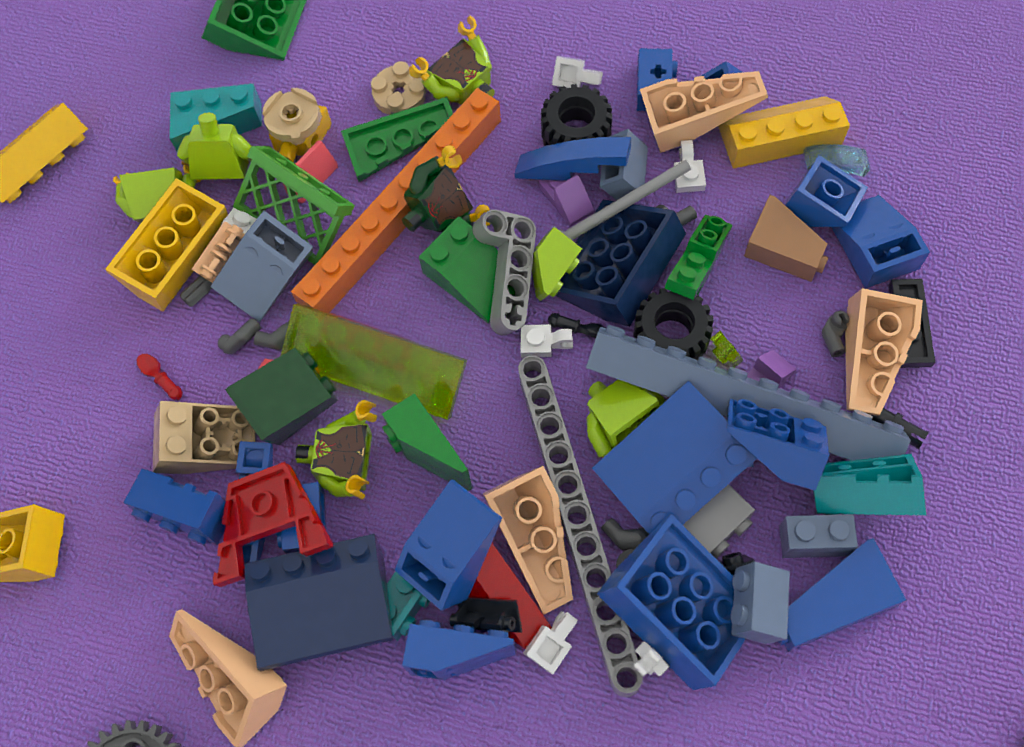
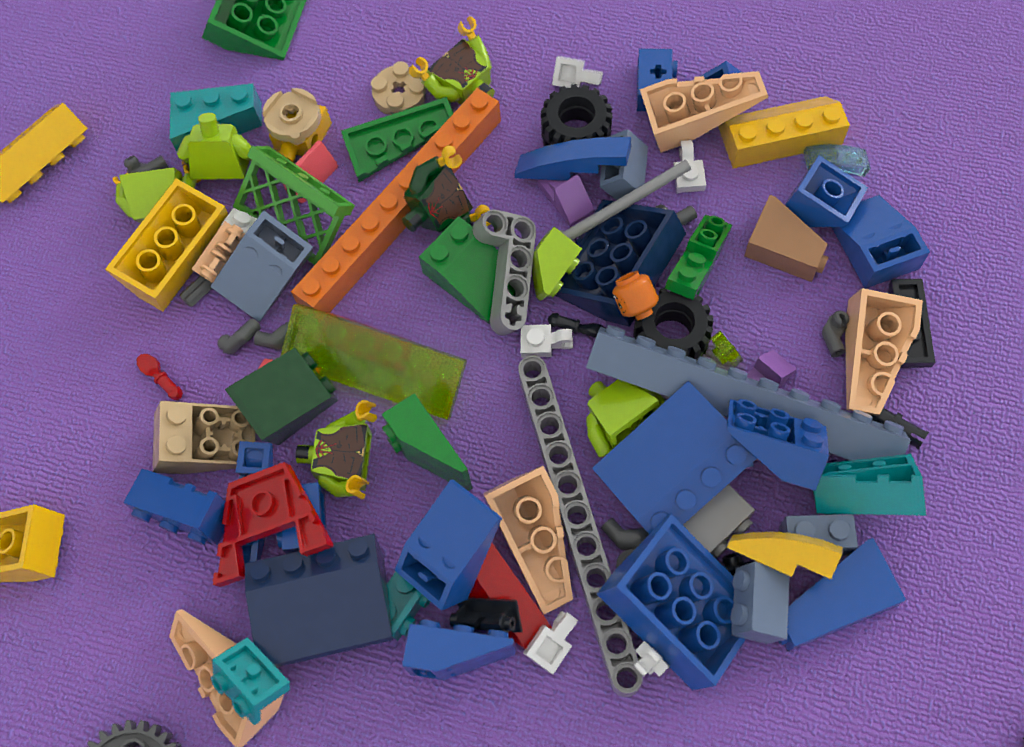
none -> dark grey arm [124,156,169,173]
none -> teal bracket [211,637,290,725]
none -> orange head [612,271,659,320]
none -> yellow slope [727,532,843,579]

